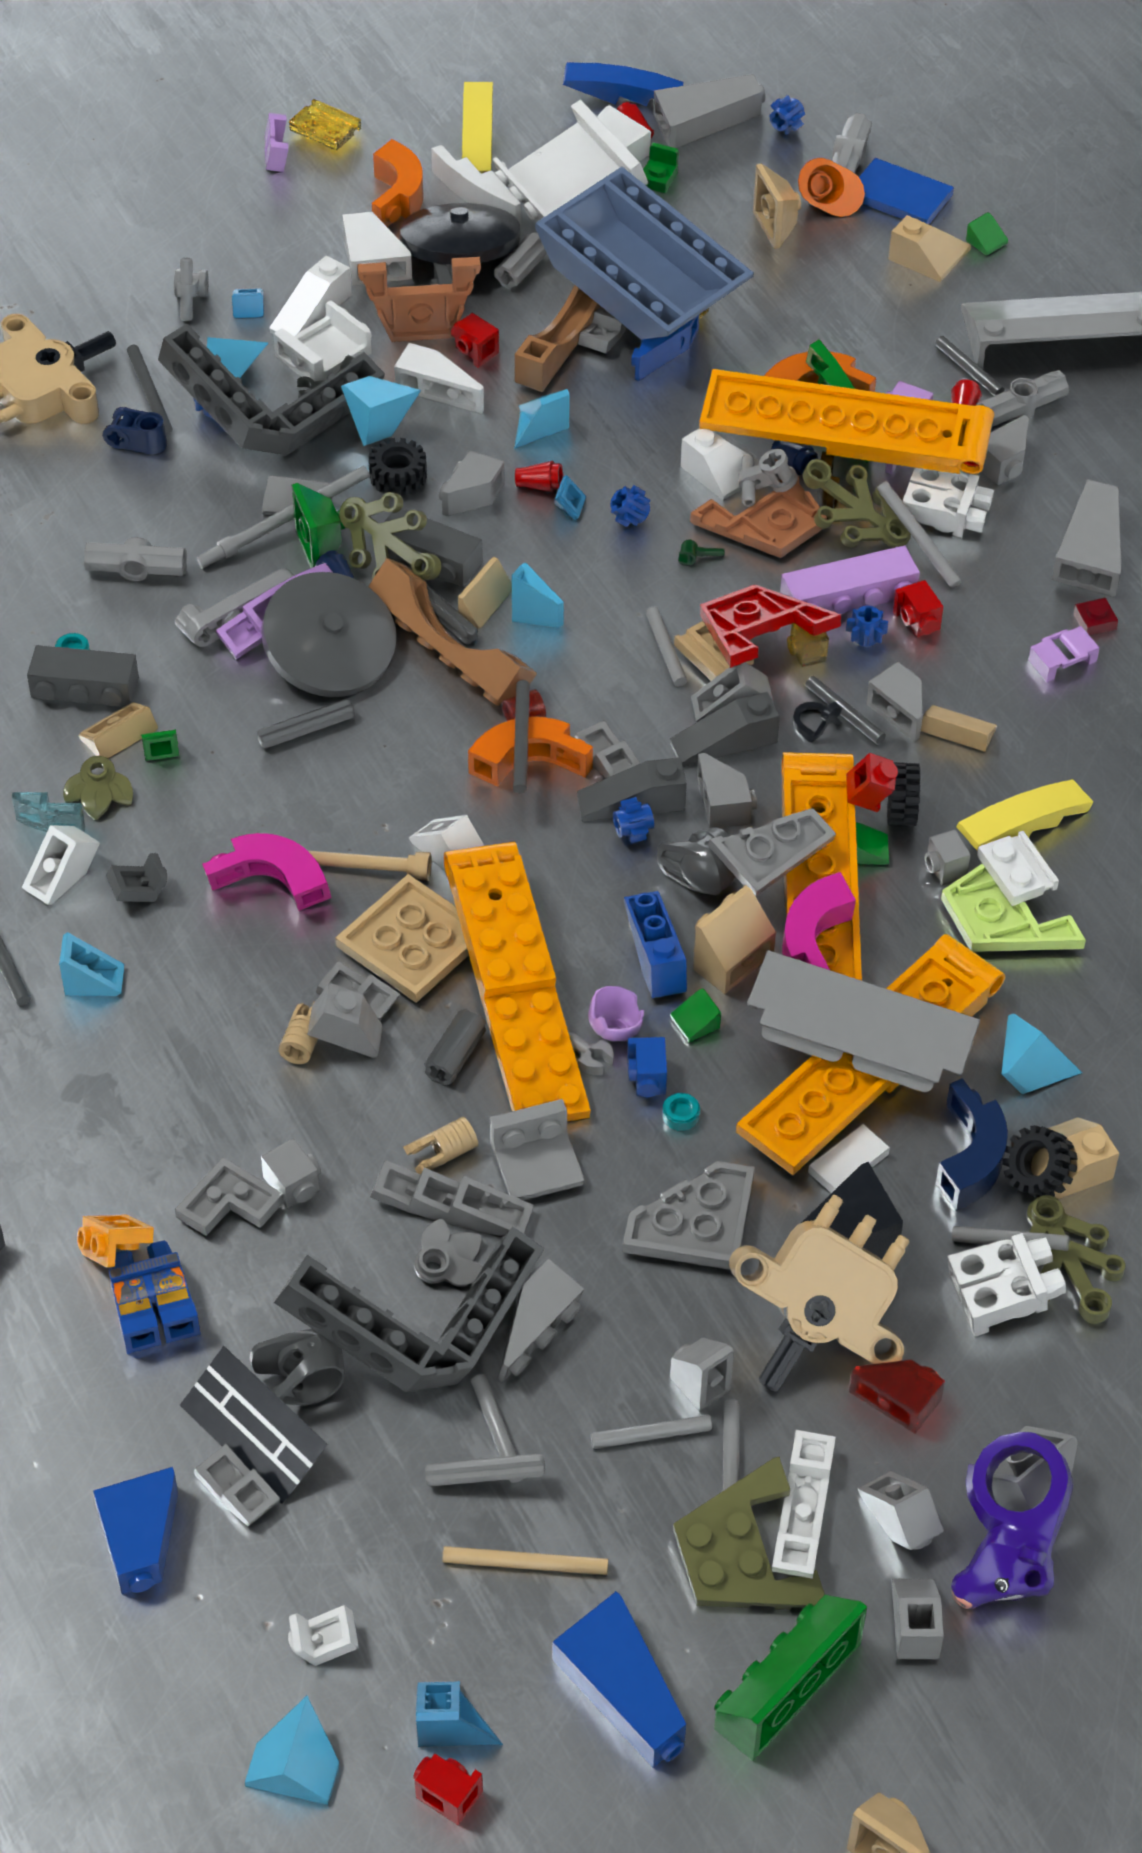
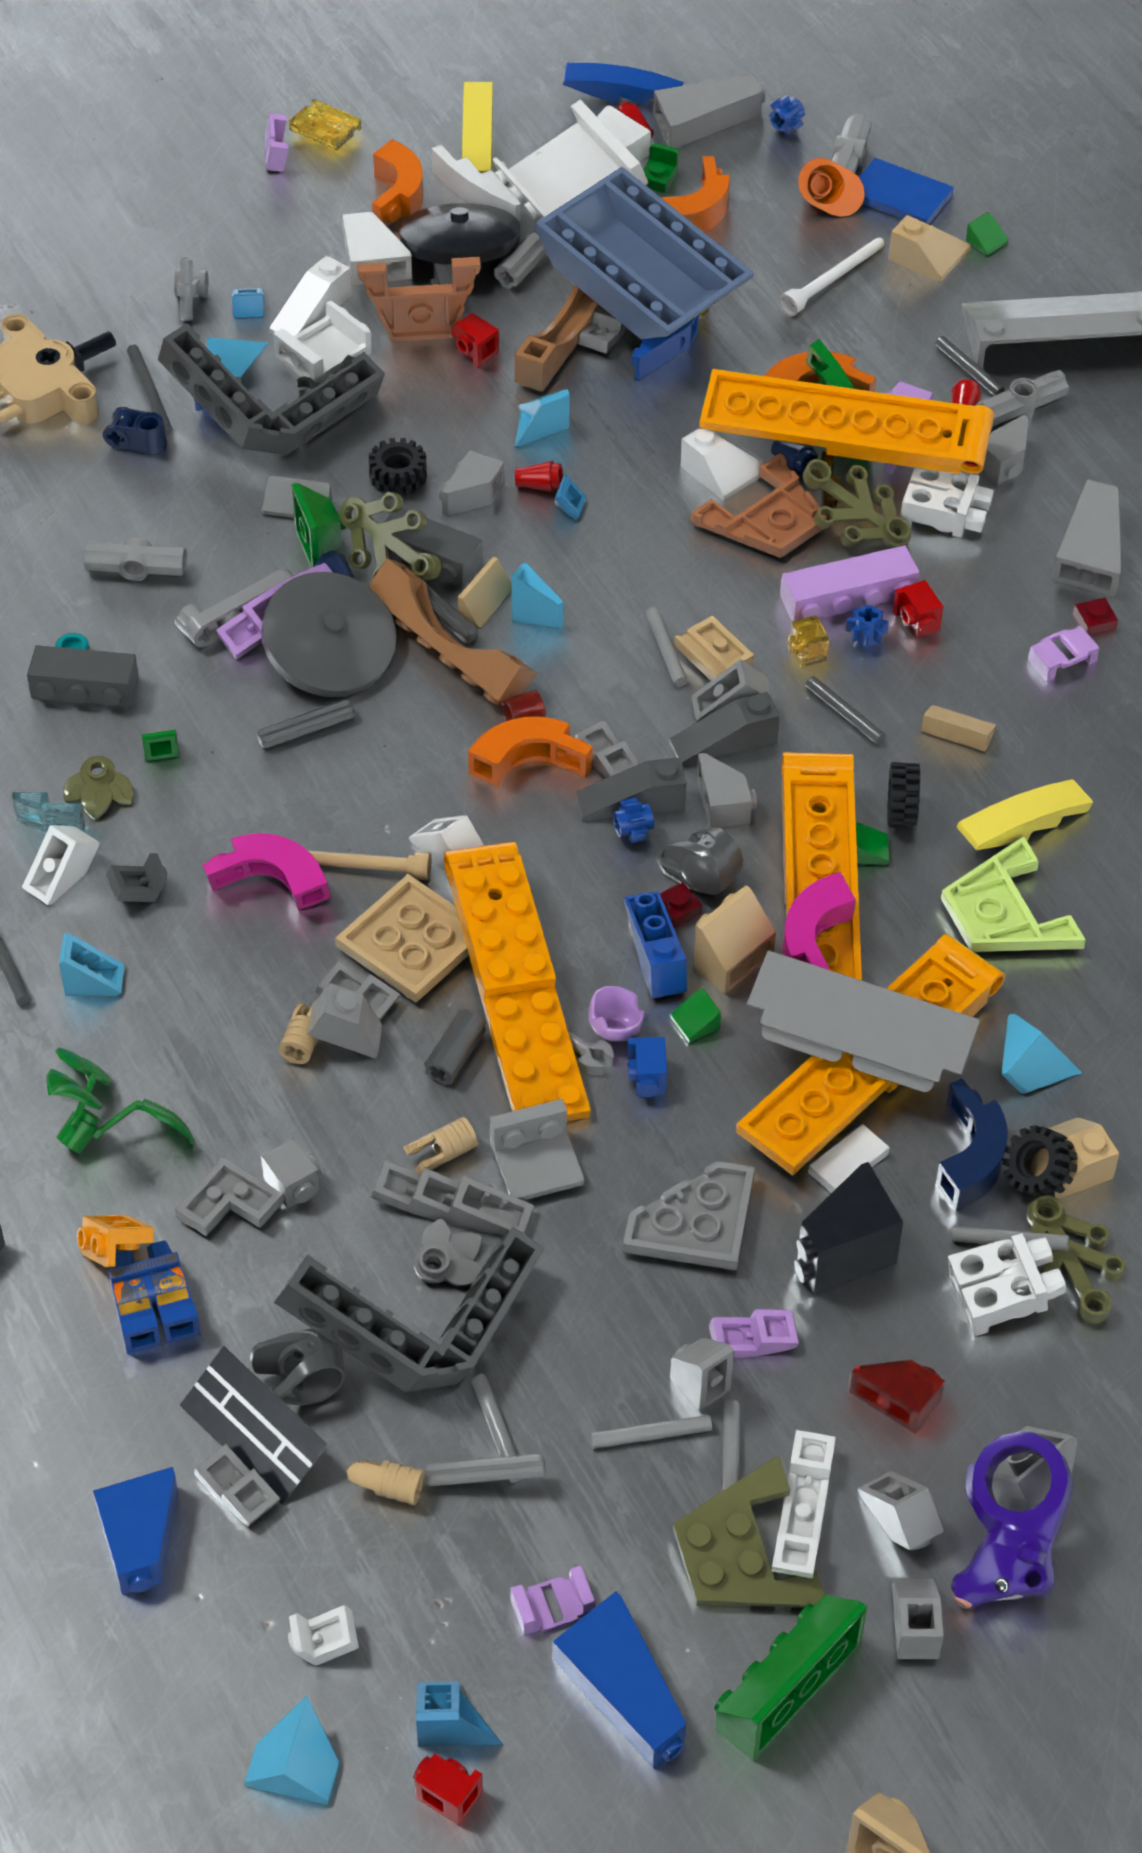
tan slope [78,702,158,759] -> none
light grey bar [196,465,370,569] -> none
medium azure slope [341,376,421,446] -> none
white slope [394,343,484,414] -> none
tan bar [443,1546,608,1575] -> none
light grey slope [498,1259,584,1382] -> none
dark grey bar [513,680,530,794] -> none
blue gear [610,485,650,527] -> none
teal tile [662,1093,700,1131] -> none
dark green hand [678,539,725,566] -> none
red wing [700,584,841,668] -> none
light grey wing [708,808,836,896] -> none
tan piece [729,1195,909,1391] -> none
light grey piece [739,449,798,506] -> none
tan slope [753,163,801,249] -> none
black piece [792,702,842,742] -> none
red brick [846,753,898,812] -> none
light grey slope [866,661,922,742] -> none
light grey bar [877,481,962,588] -> none
light grey plate [925,830,971,885] -> none
white plate [977,831,1059,906] -> none
none -> green plant [46,1047,195,1153]
none -> tan hinge [346,1459,425,1506]
none -> lavender piece [510,1566,595,1635]
none -> dark red plate [660,882,703,928]
none -> orange arch [661,156,730,233]
none -> lavender slope [709,1309,799,1359]
none -> white piece [779,237,885,316]

